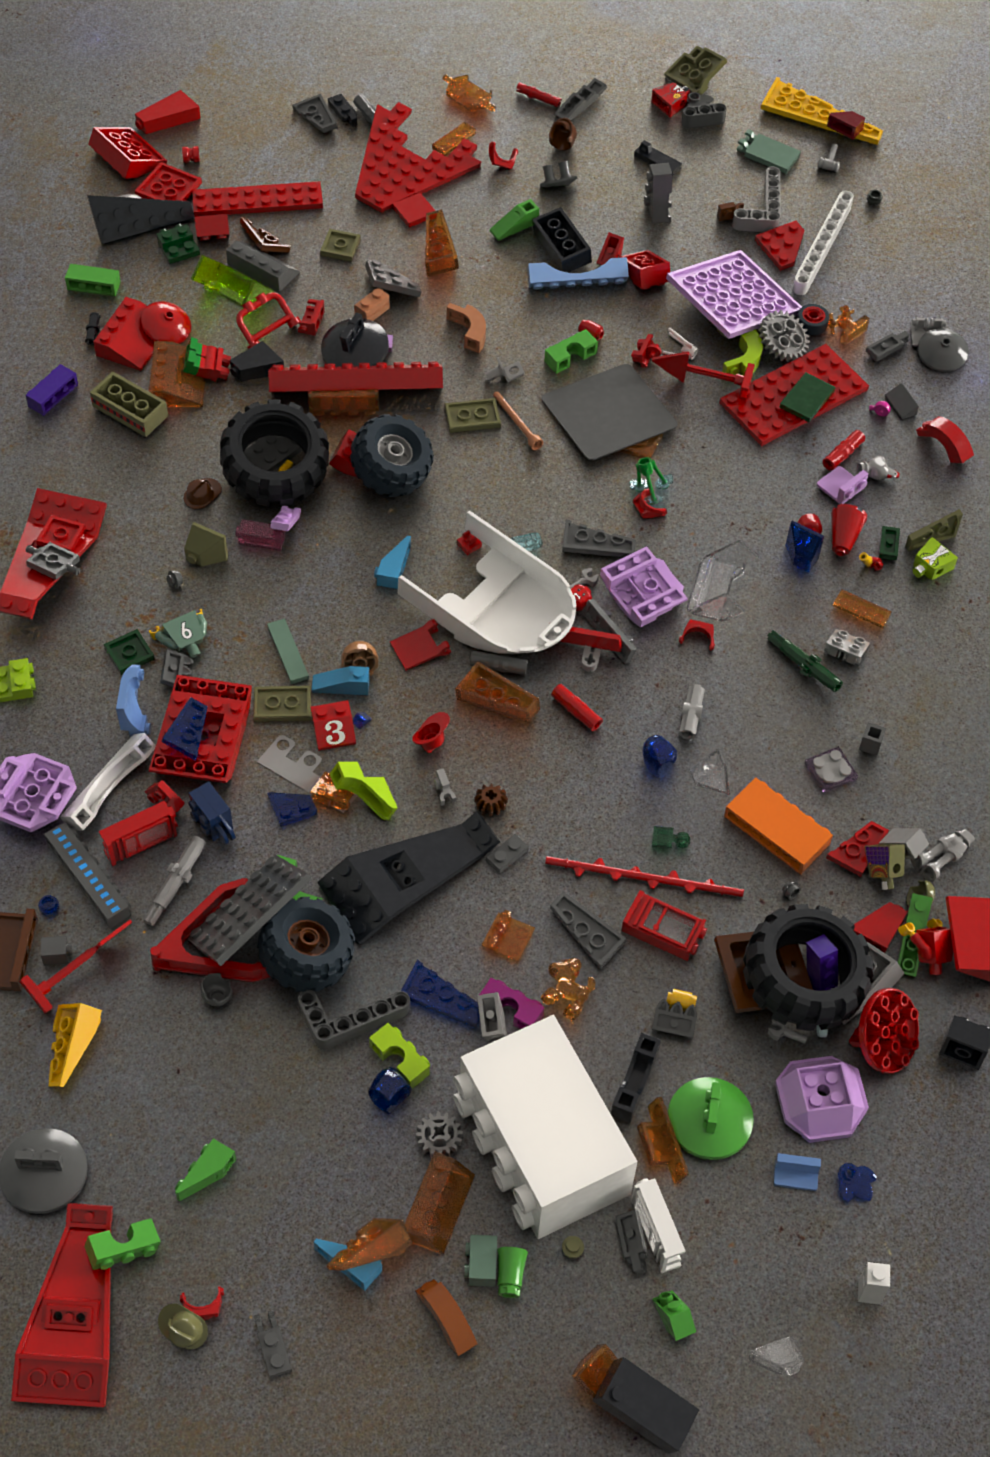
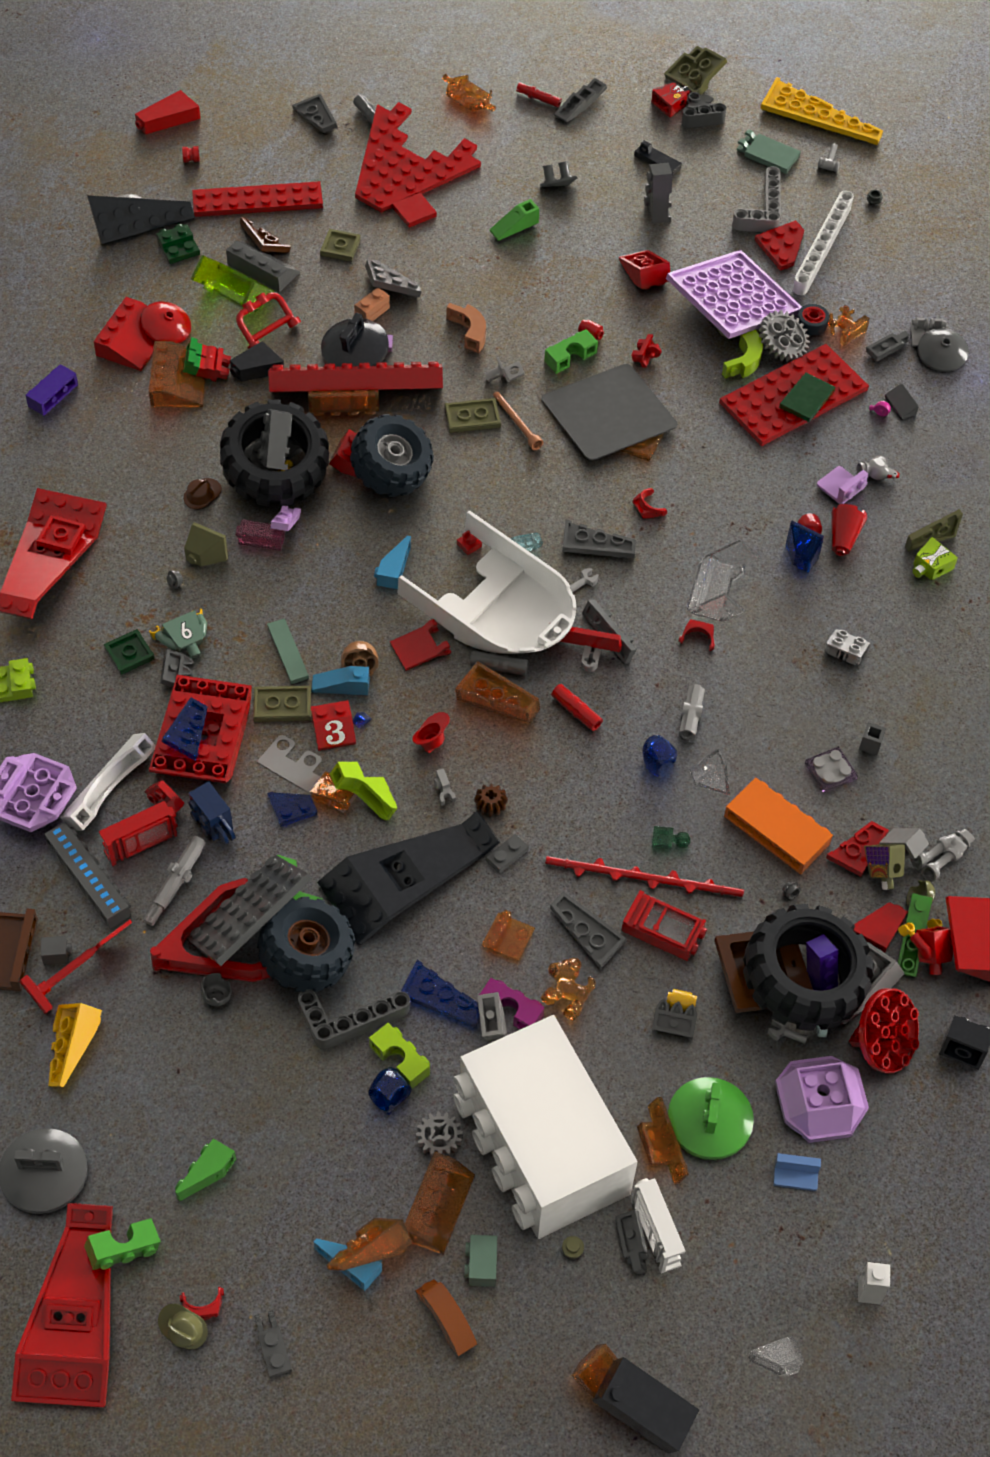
dark grey plate [26,542,81,580] -> none
clear blue plate [38,895,59,915] -> none
bright green brick [65,264,121,296] -> none
black pin [85,312,101,346] -> none
red slope [88,127,168,179] -> none
olive brick [90,371,168,437] -> none
medium blue slope [116,665,151,737] -> none
red plate [135,162,202,201] -> none
red slope [194,214,229,240] -> none
red hinge [298,299,325,336] -> none
black hinge [328,94,358,127] -> none
clear orange wedge [425,209,459,277] -> none
clear orange plate [432,122,476,156] -> none
red helmet [489,141,518,170] -> none
bright green plant [497,1247,528,1298] -> none
light blue arch [527,257,629,290] -> none
black brick [532,207,592,273] -> none
reddish brown piece [549,117,577,150] -> none
red head [571,584,592,612] -> none
red slope [597,232,624,266] -> none
lavender slope [600,546,688,627] -> none
black arch [611,1032,661,1123] -> none
plant [629,457,673,505] -> none
red piece [652,352,755,400] -> none
bright green slope [652,1290,696,1341] -> none
white plant [662,328,698,360] -> none
reddish brown plate [717,202,744,221] -> none
dark green piece [767,630,843,692] -> none
red axle [822,430,865,471] -> none
dark red slope [827,111,865,139] -> none
clear orange plate [833,589,892,628] -> none
clear blue plate [838,1163,877,1202] -> none
arm [859,552,883,570] -> none
dark green plate [879,526,900,560] -> none
red arch [916,416,974,463] -> none
none -> dark grey wedge [258,409,292,470]

